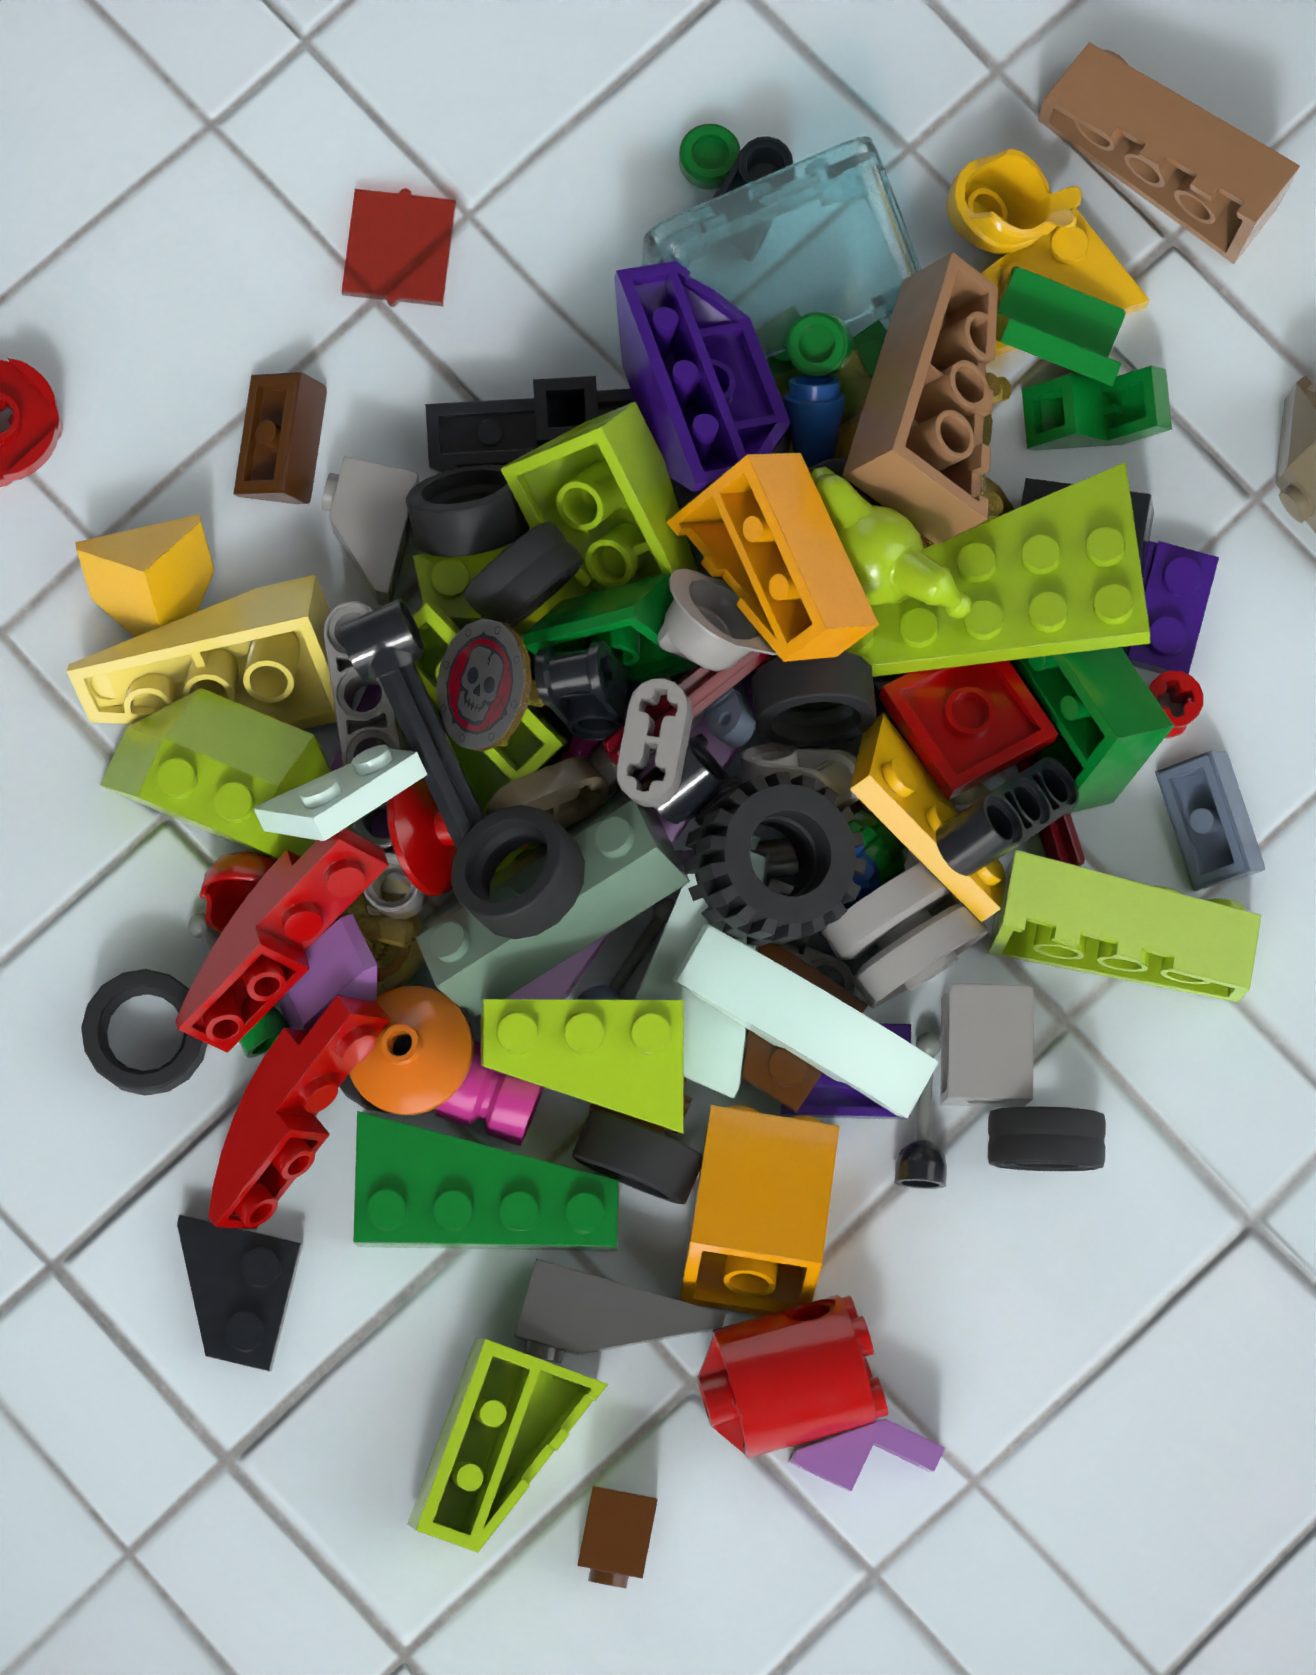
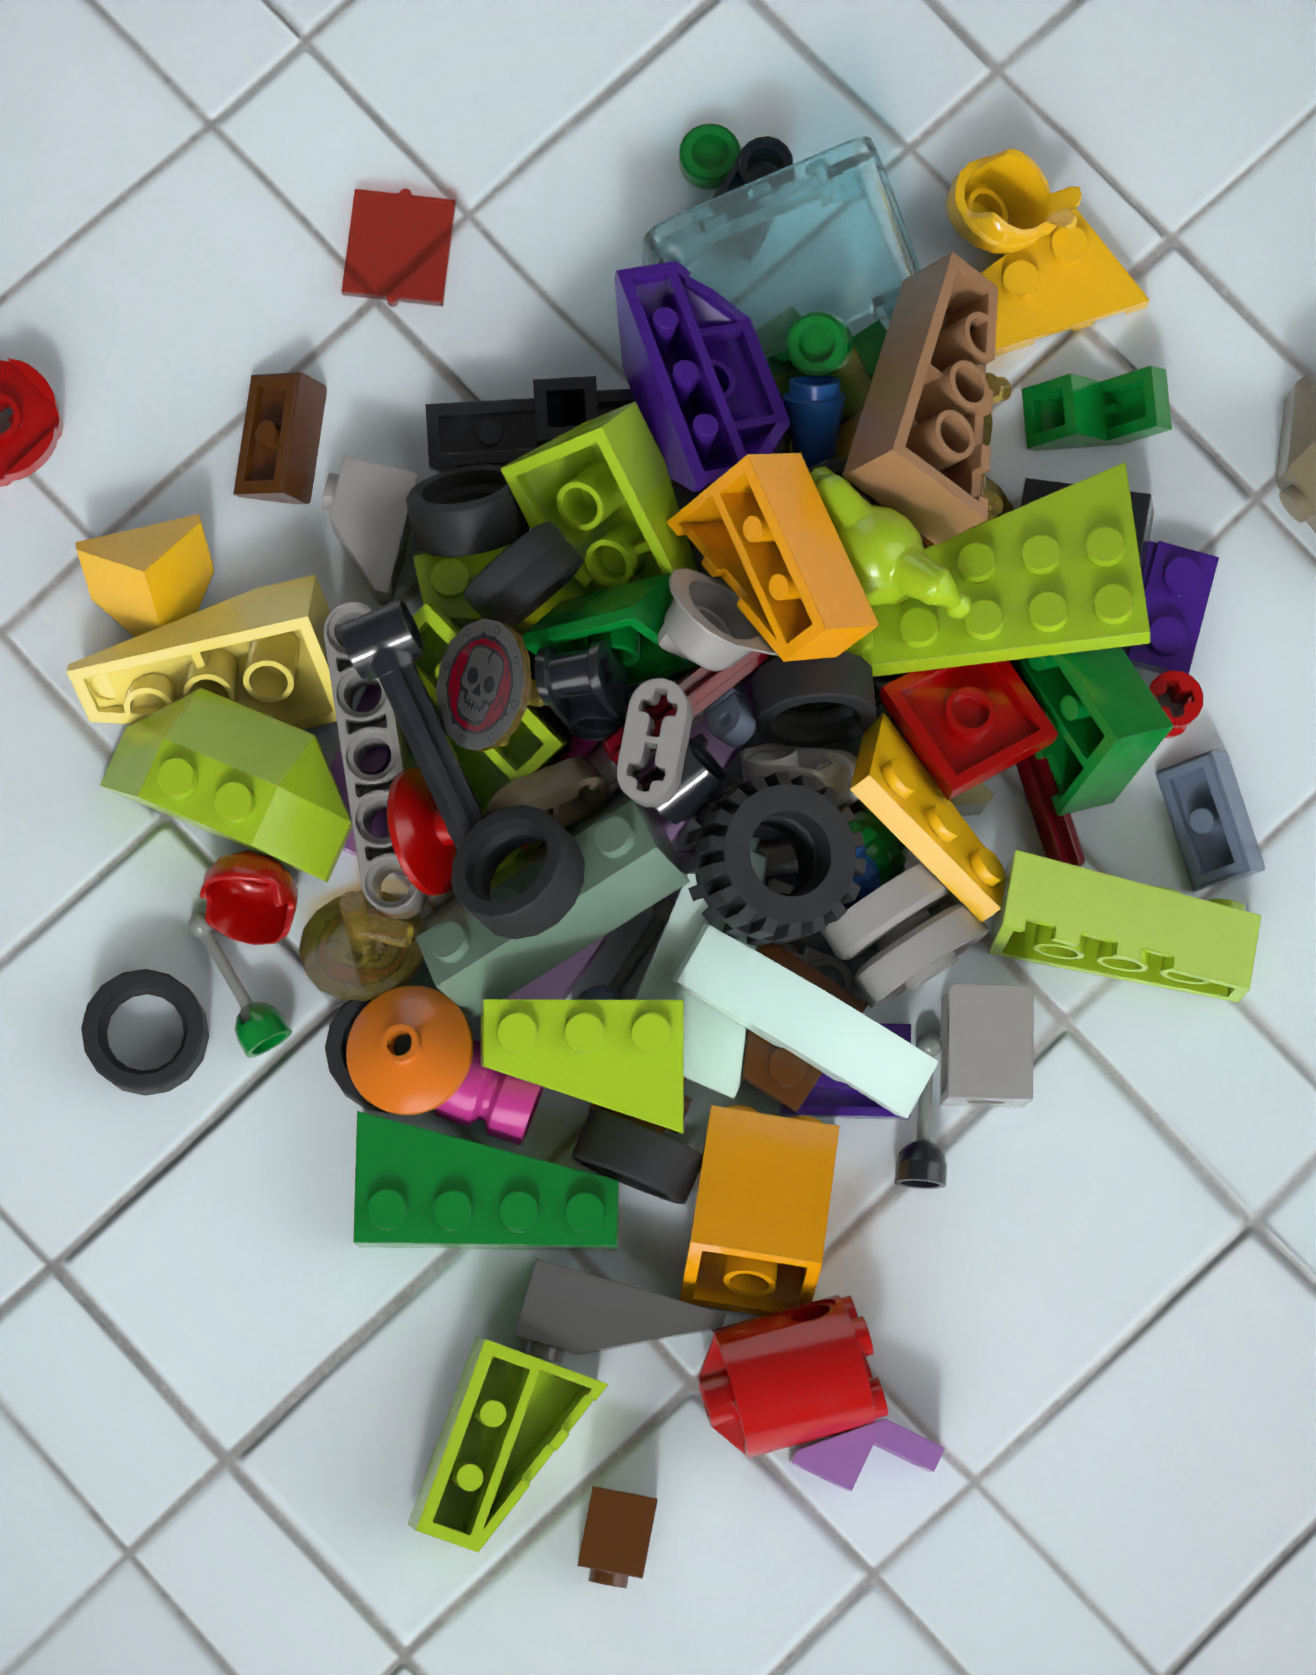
red slope [175,828,389,1053] -> none
black wing [177,1215,303,1372] -> none
red slope [208,996,391,1229] -> none
light aqua wing [253,745,427,841] -> none
medium lavender slope [280,914,377,1031] -> none
black beam [935,757,1079,876] -> none
black tyre [987,1106,1106,1171] -> none
green panel [996,266,1126,386] -> none
medium nougat wedge [1037,42,1300,264] -> none

